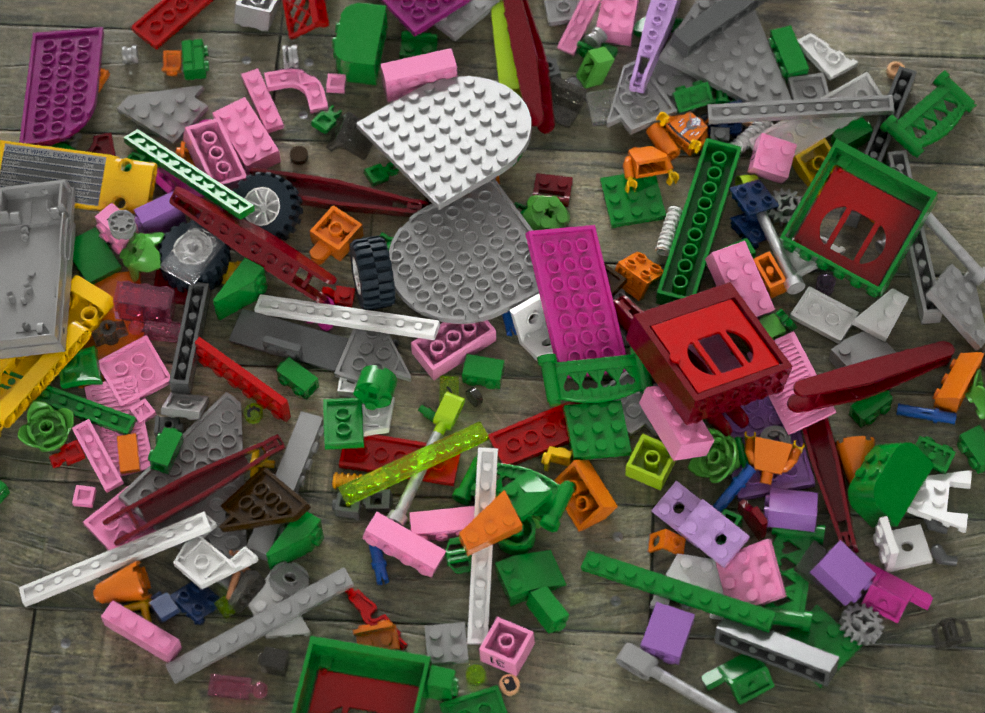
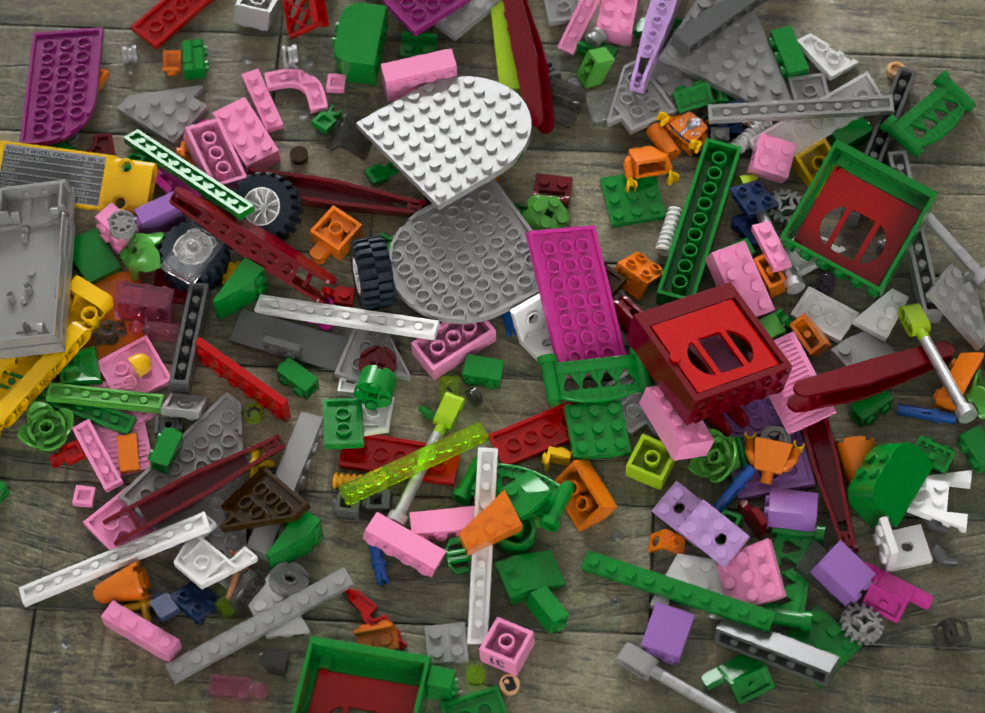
none -> bright green tile [46,382,165,414]
none -> yellow piece [128,353,152,378]
none -> dark red tile [358,345,397,373]
none -> bright pink plate [751,221,792,273]
none -> orange slope [789,313,832,357]
none -> piece [898,303,977,424]

